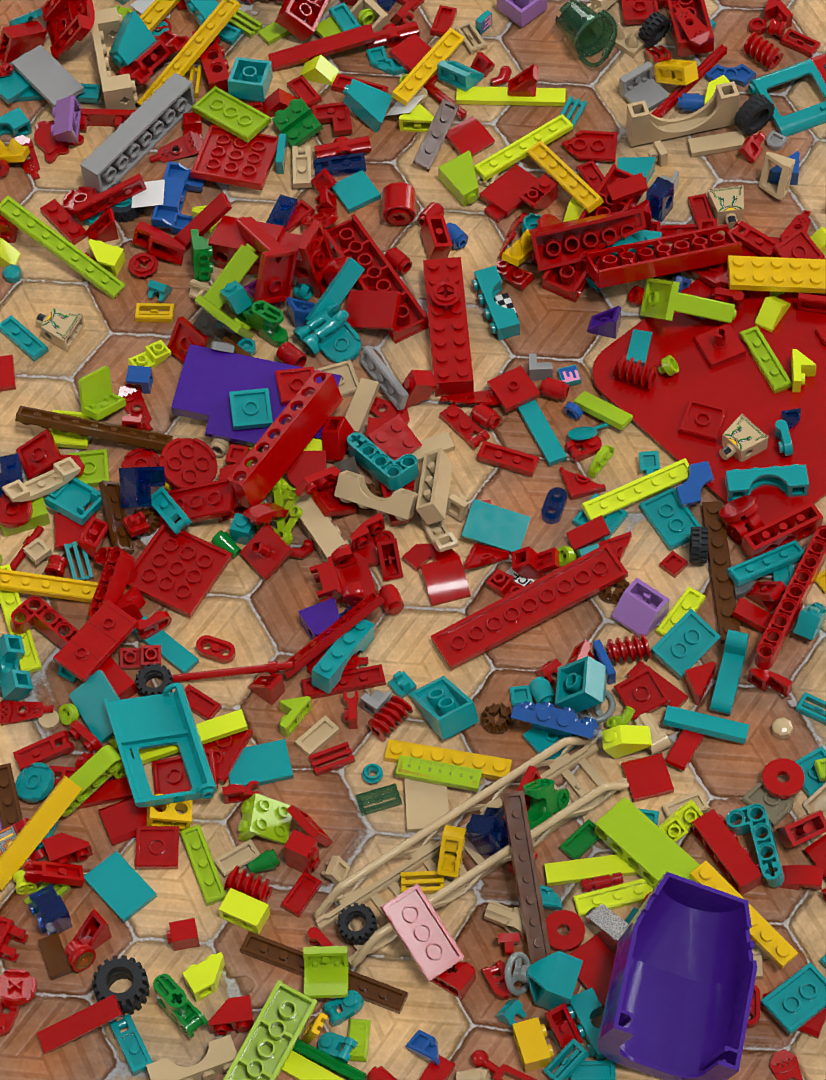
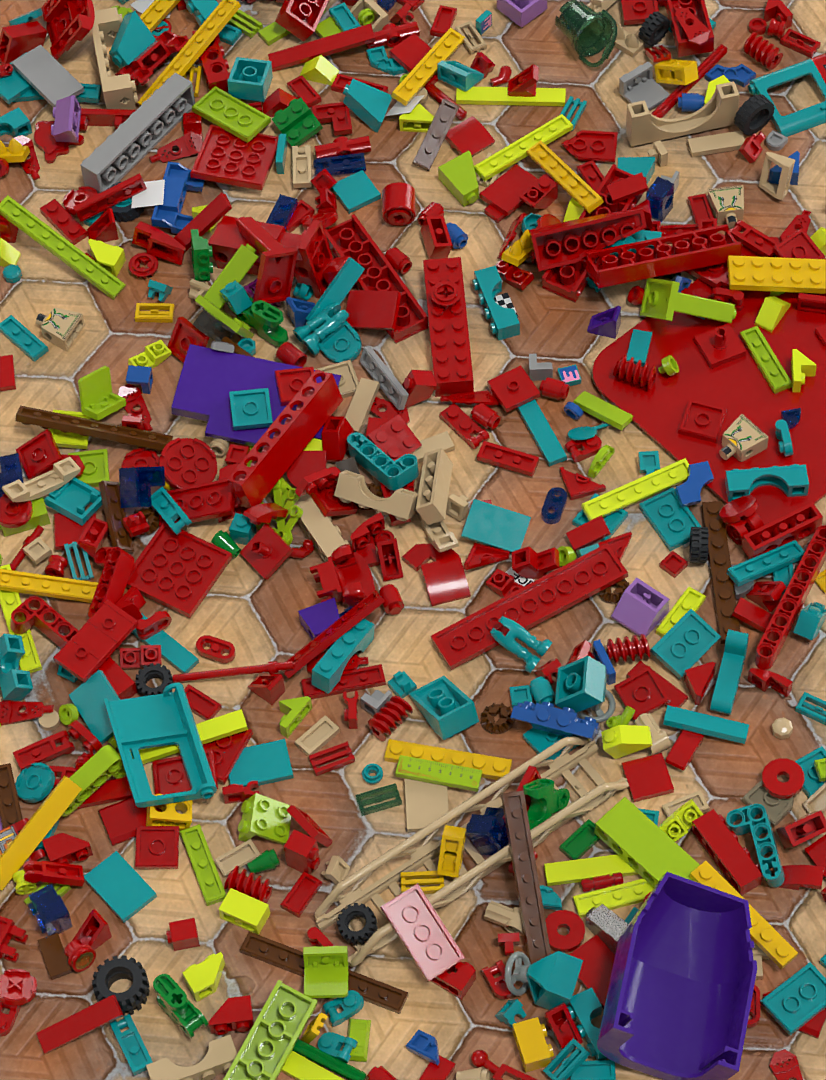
none -> teal piece [490,616,553,673]

